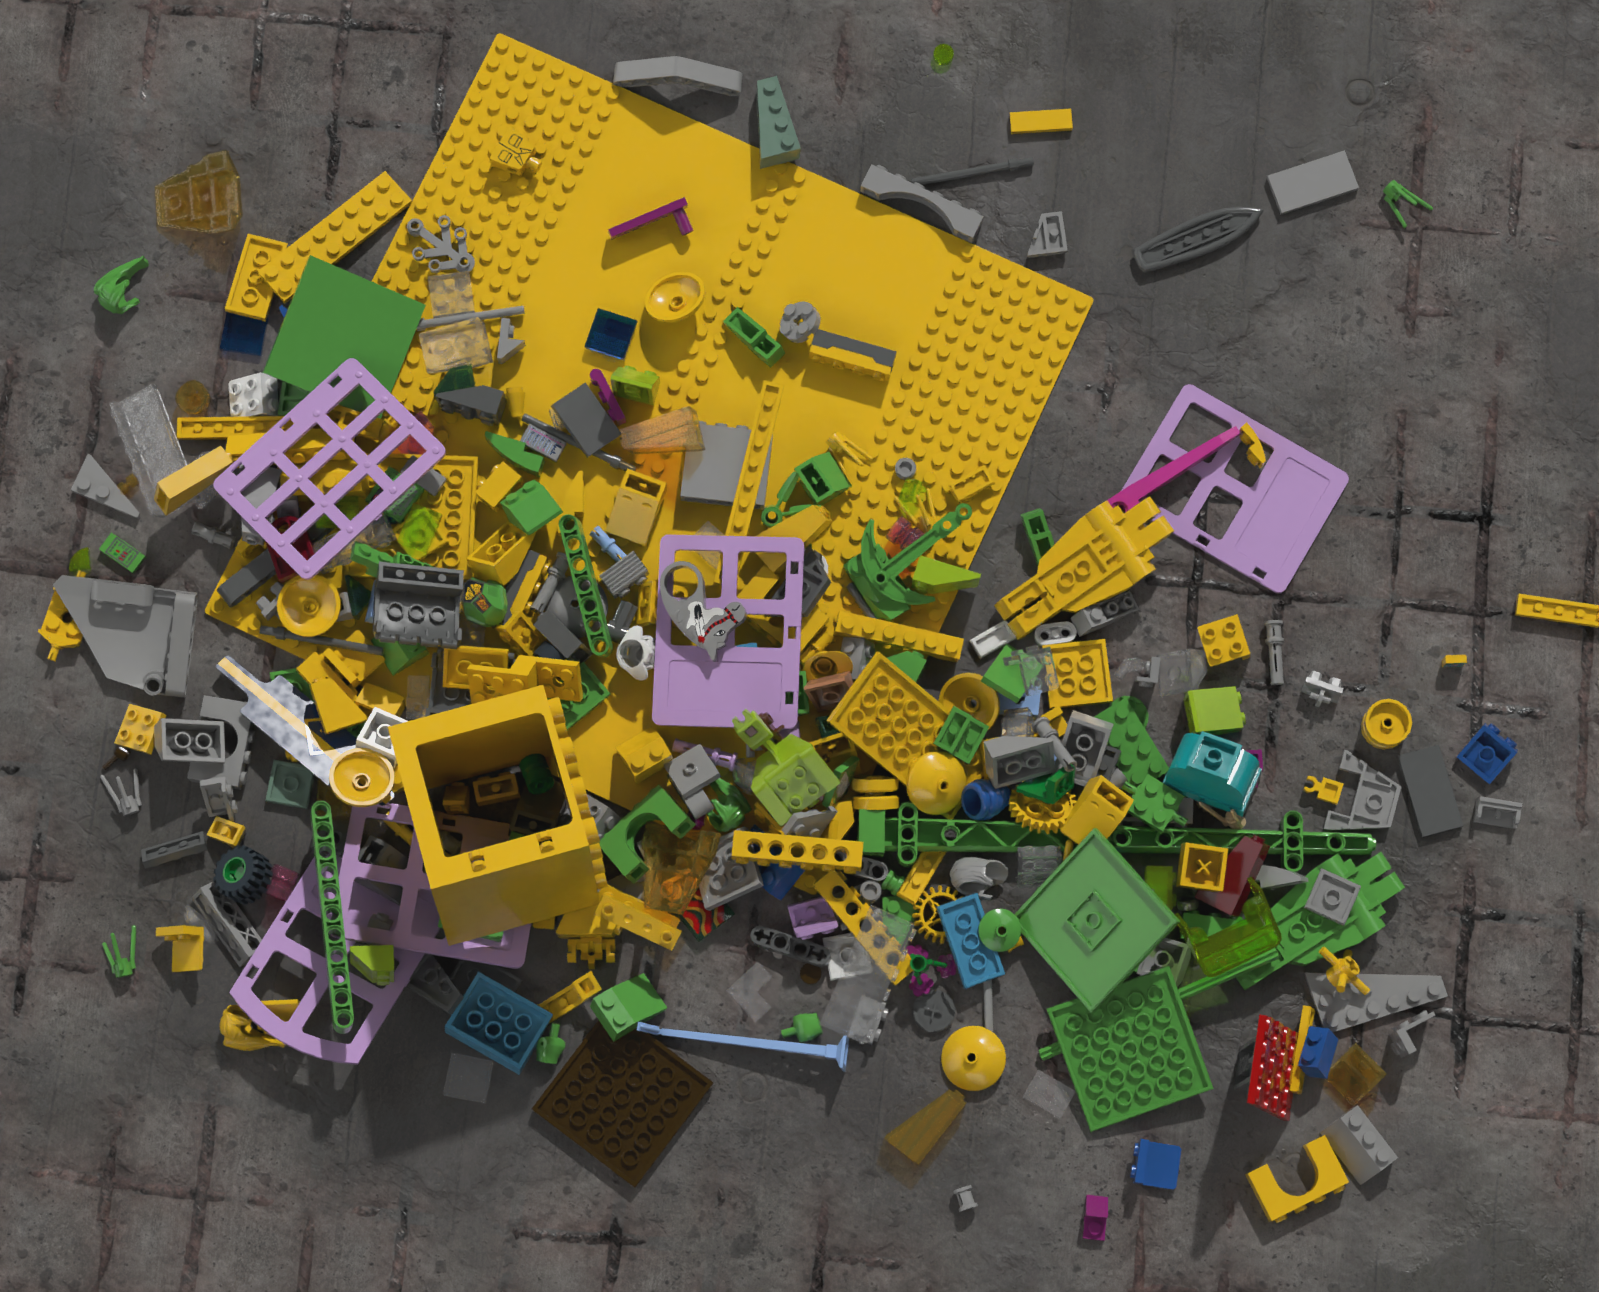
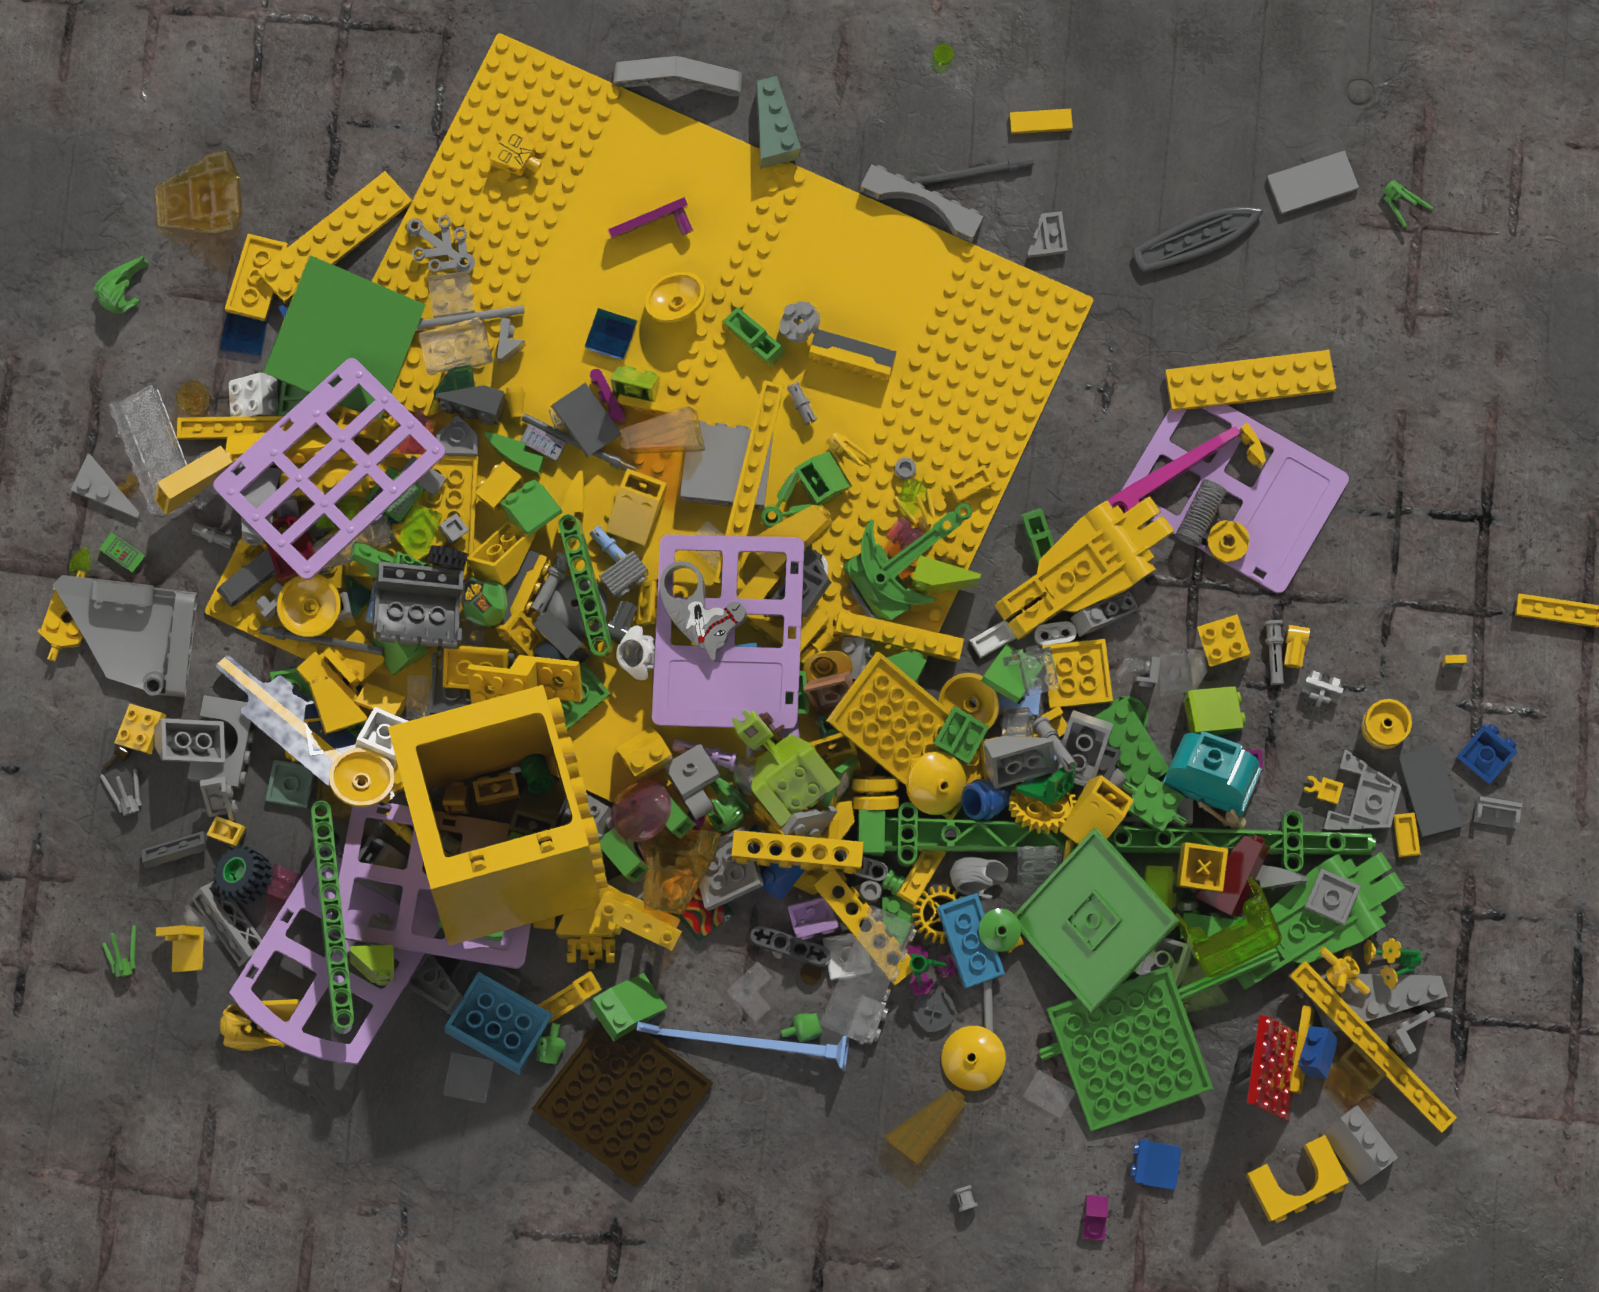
none -> black tyre [427,545,468,570]
none -> light grey plate [436,415,479,456]
none -> light grey plate [438,514,469,544]
none -> clear pink dish [611,779,671,841]
none -> yellow tile [618,394,681,421]
none -> light grey pin [787,382,817,425]
none -> yellow plate [1165,350,1336,412]
none -> light grey piece [1176,479,1227,546]
none -> yellow plate [1207,520,1249,563]
none -> yellow piece [1283,625,1310,669]
none -> yellow plate [1289,961,1457,1133]
none -> yellow plant [1364,938,1422,990]
none -> yellow tile [1393,813,1421,858]

